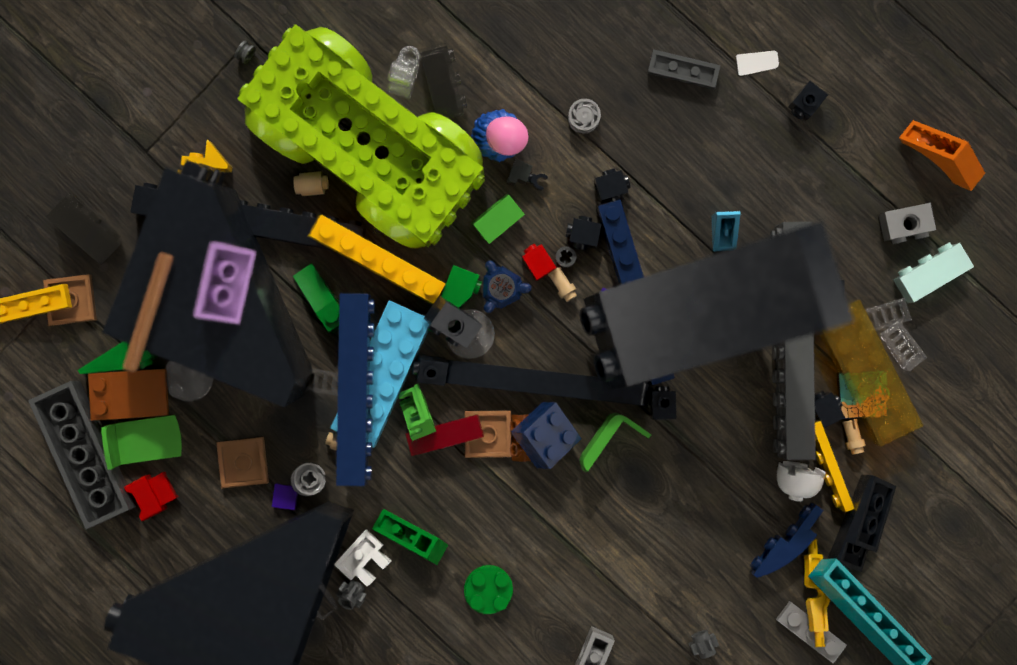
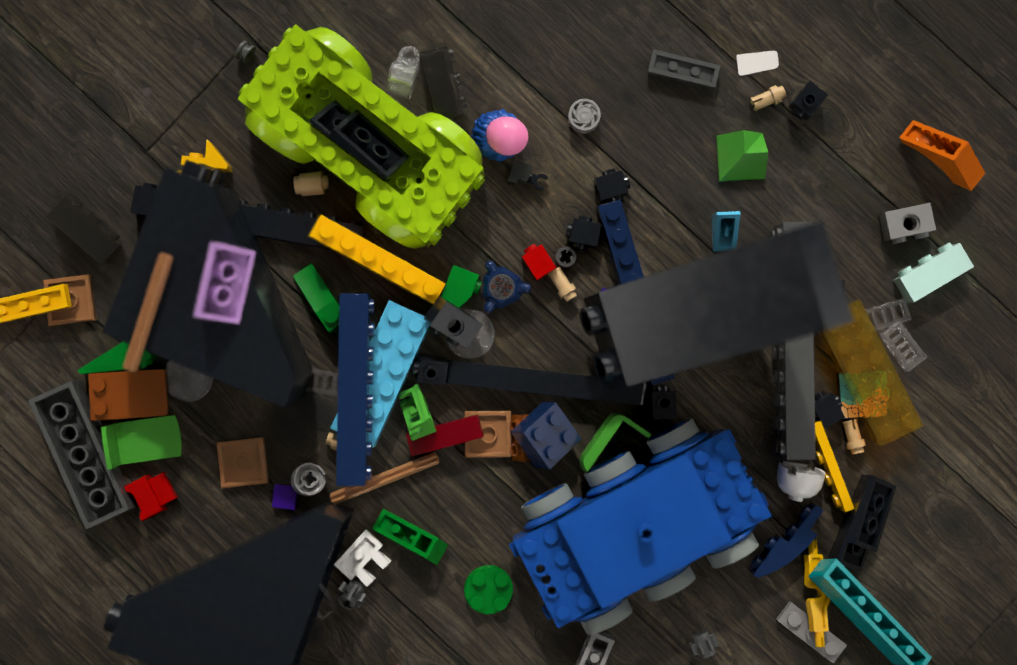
bright green hinge [471,194,525,244] -> none
none -> black slope [309,100,410,183]
none -> medium nougat axle [330,452,439,505]
none -> blue piece [509,418,772,635]
none -> bright green slope [716,130,768,182]
none -> tan animal [750,85,787,112]

